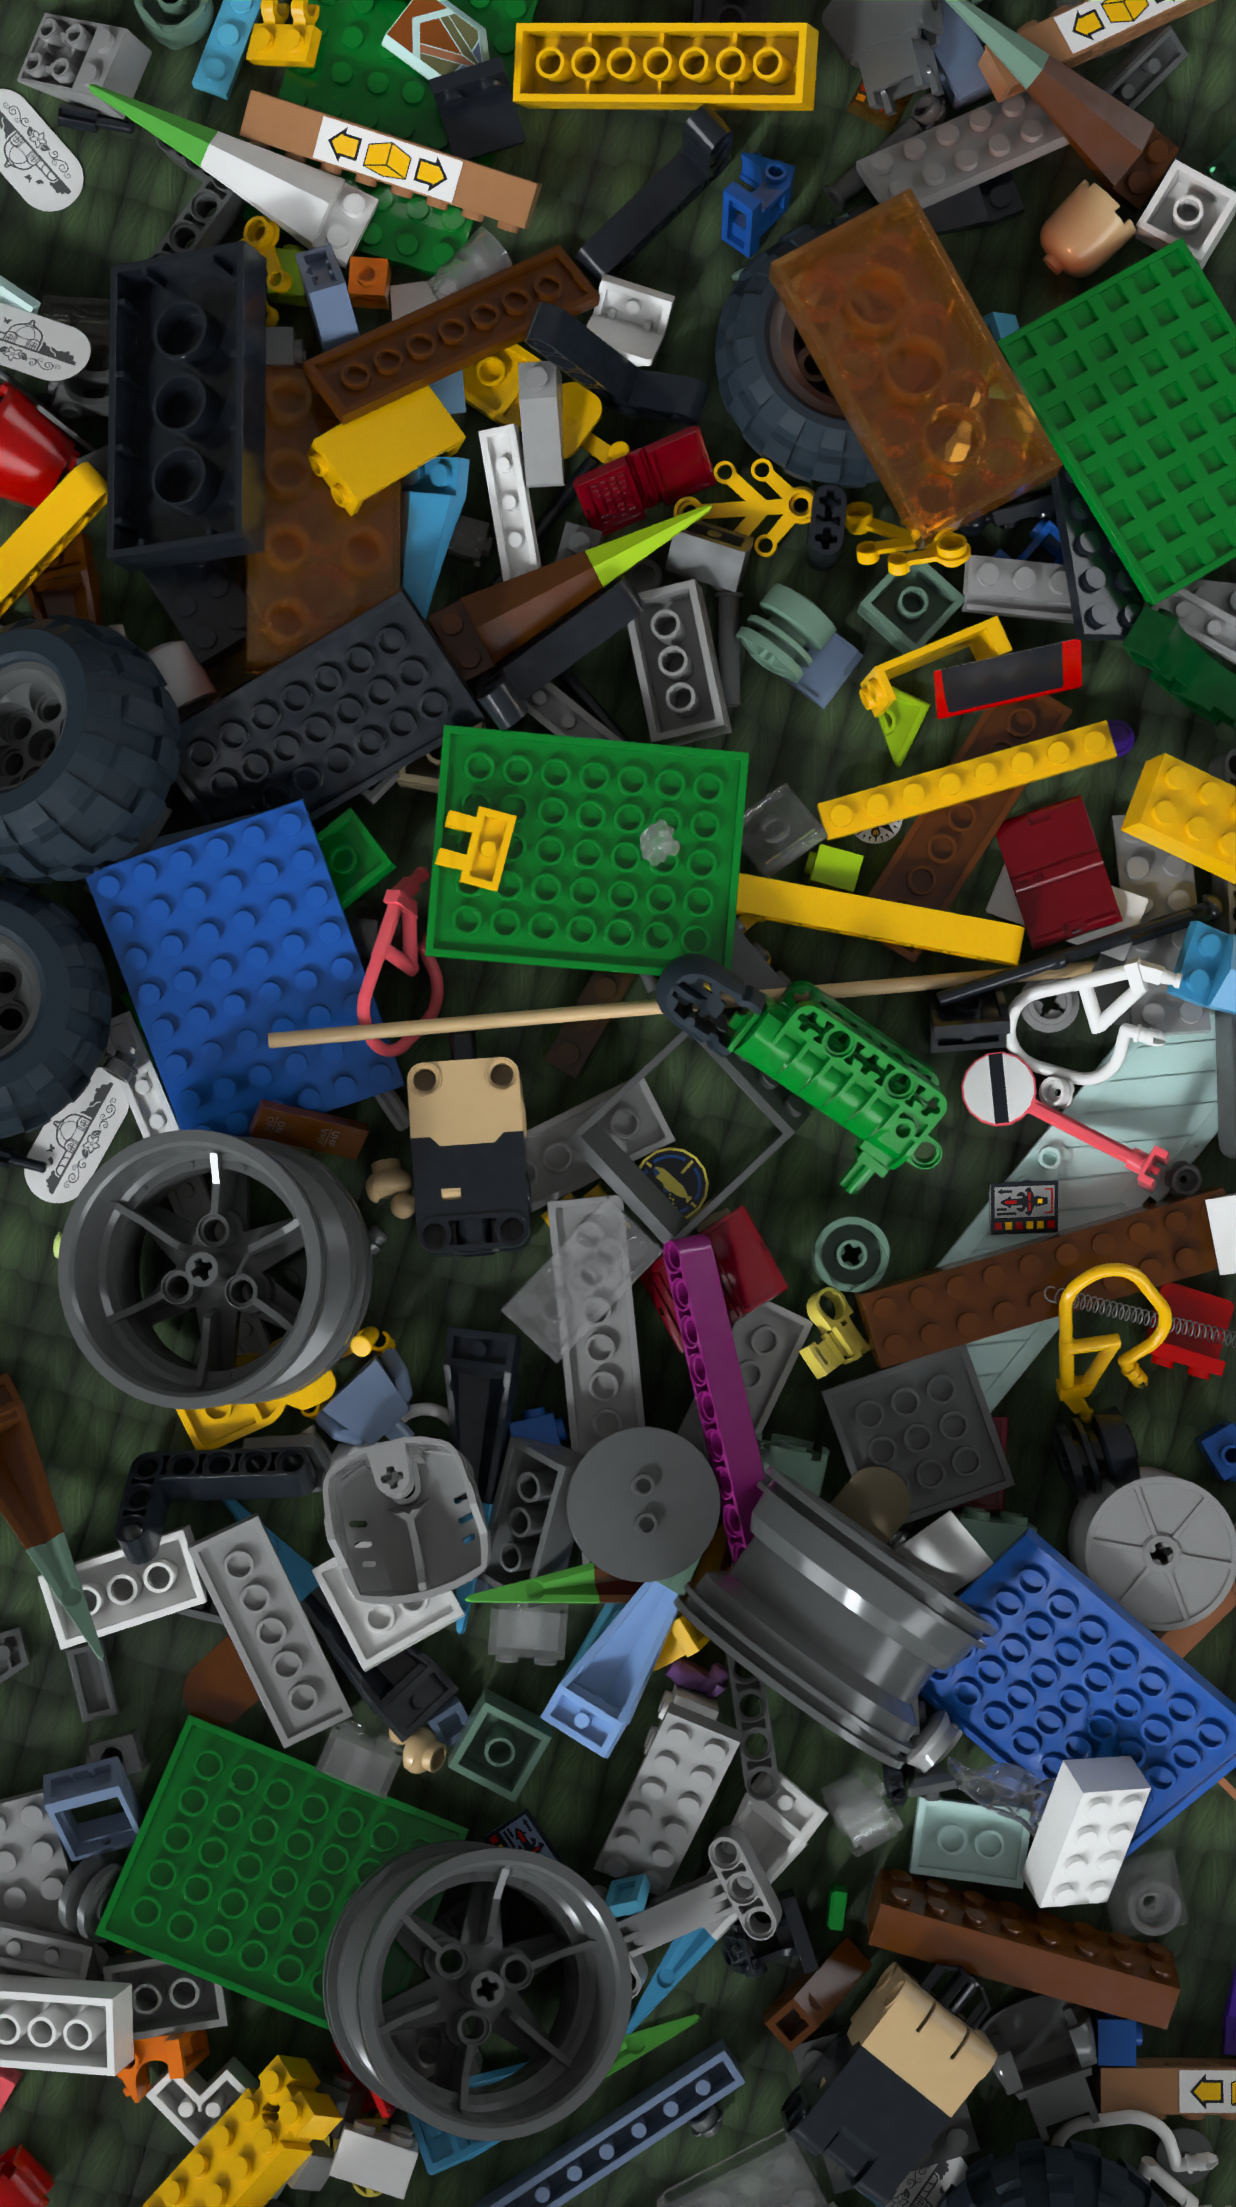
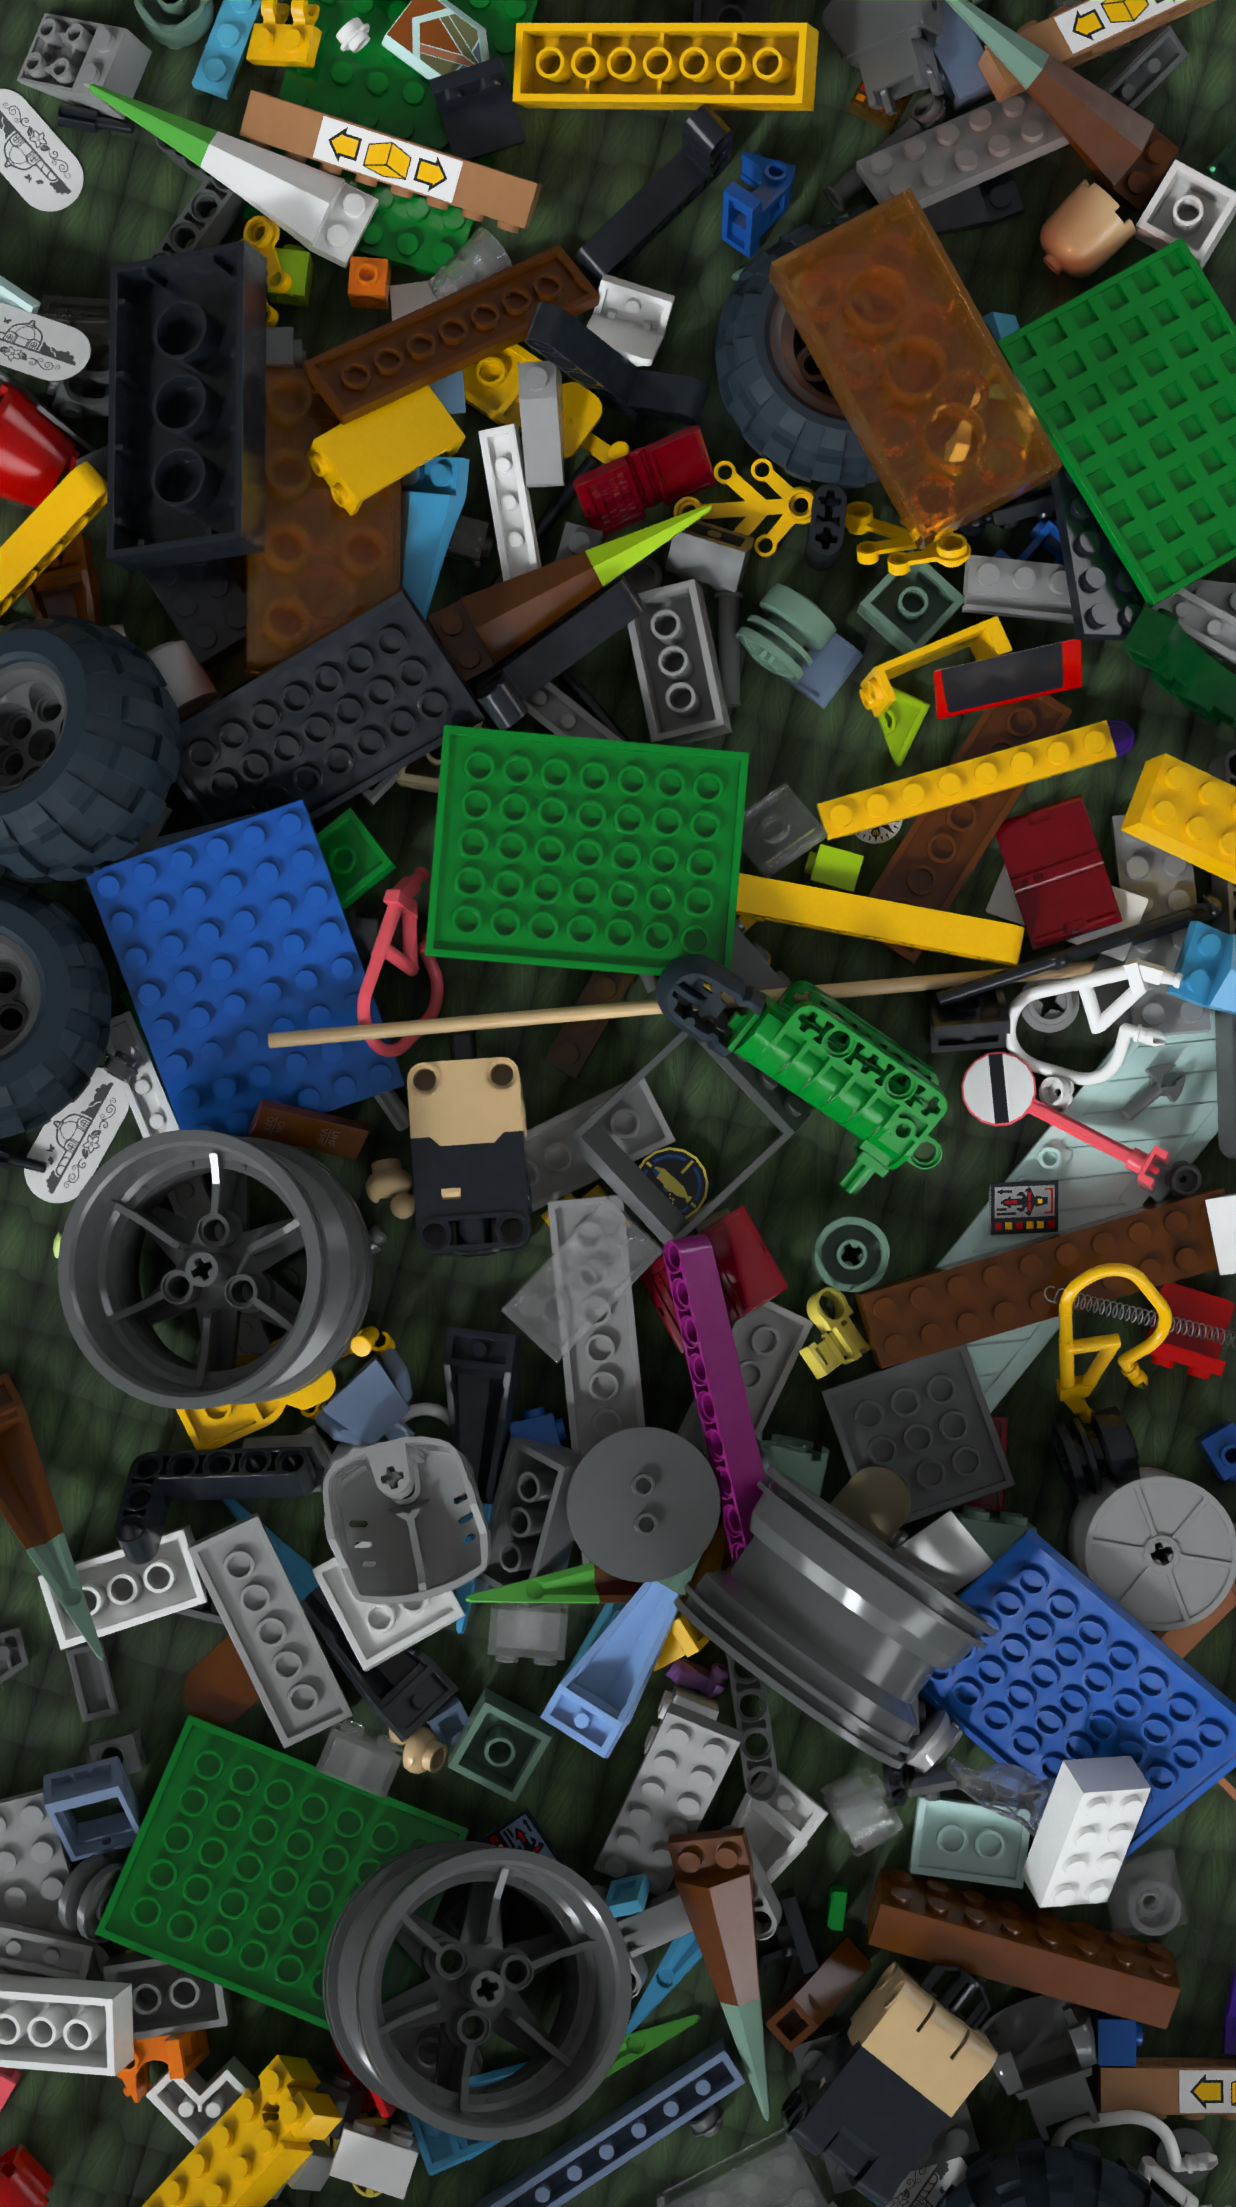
sand blue window [295,244,360,352] -> none
yellow plate [435,806,517,892] -> none
clear plant [640,819,680,866] -> none
none -> white plate [336,17,370,53]
none -> reddish brown plate [667,1827,771,2122]
none -> dark grey bar [1122,1064,1186,1120]

